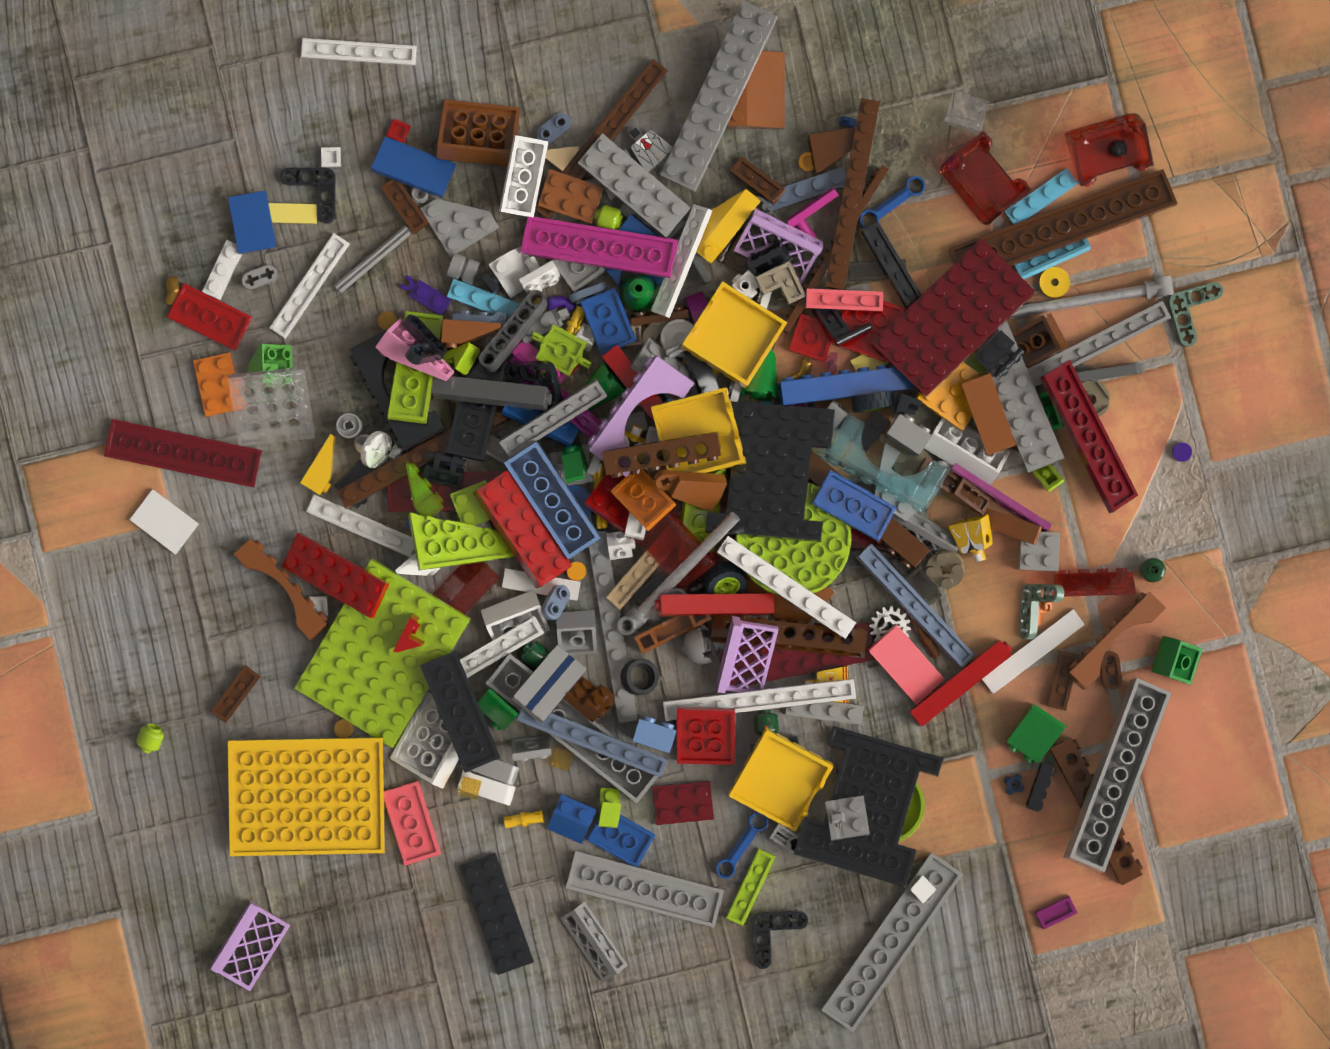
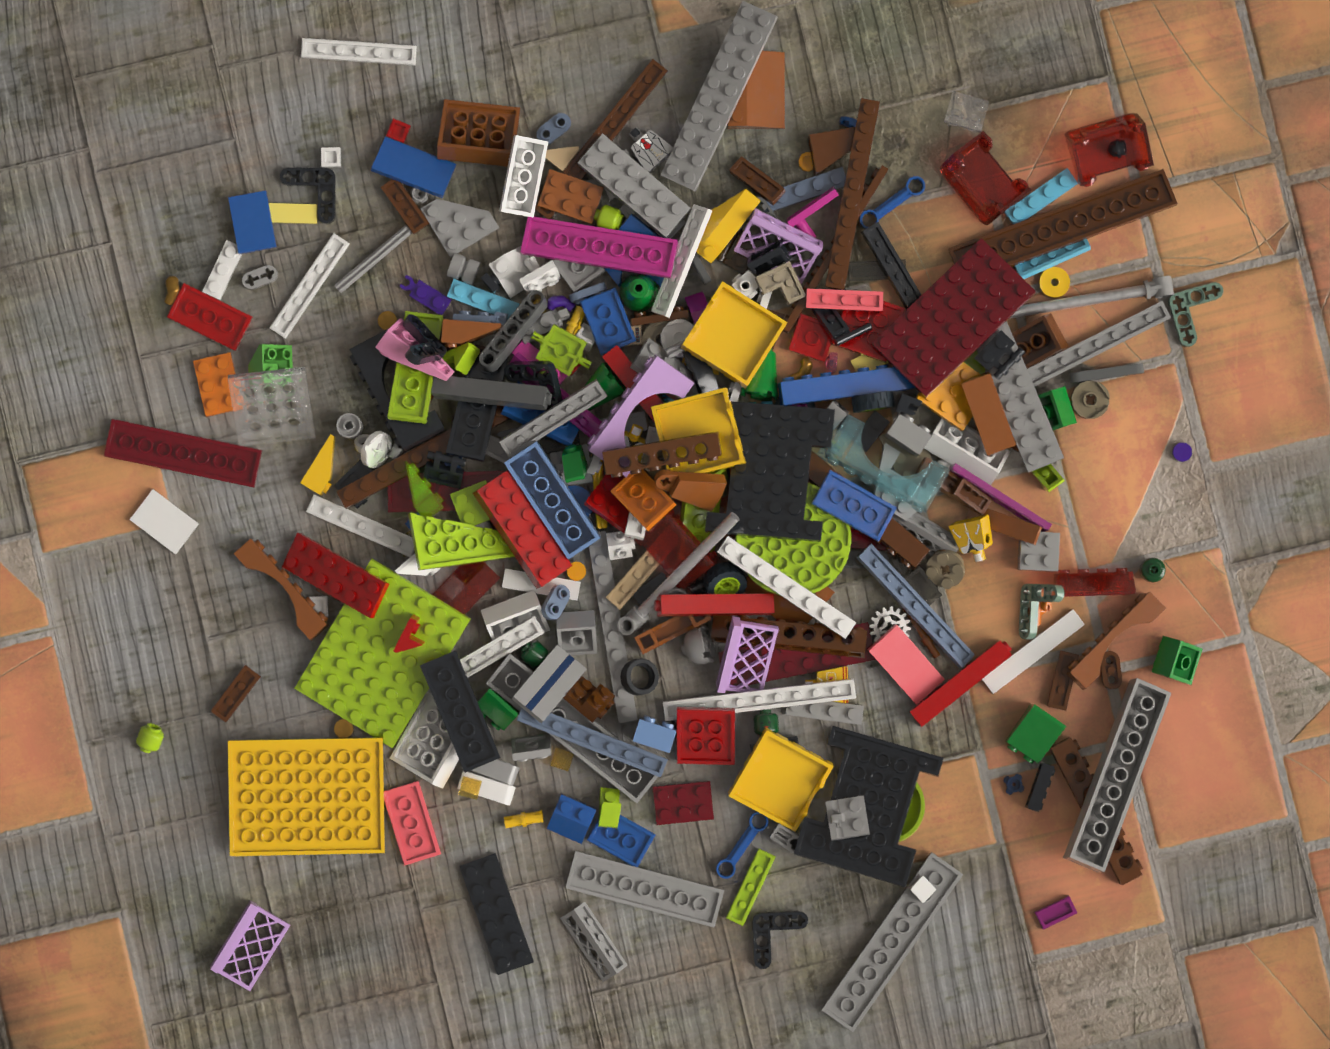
dark red plate [1040,360,1138,513] -> none

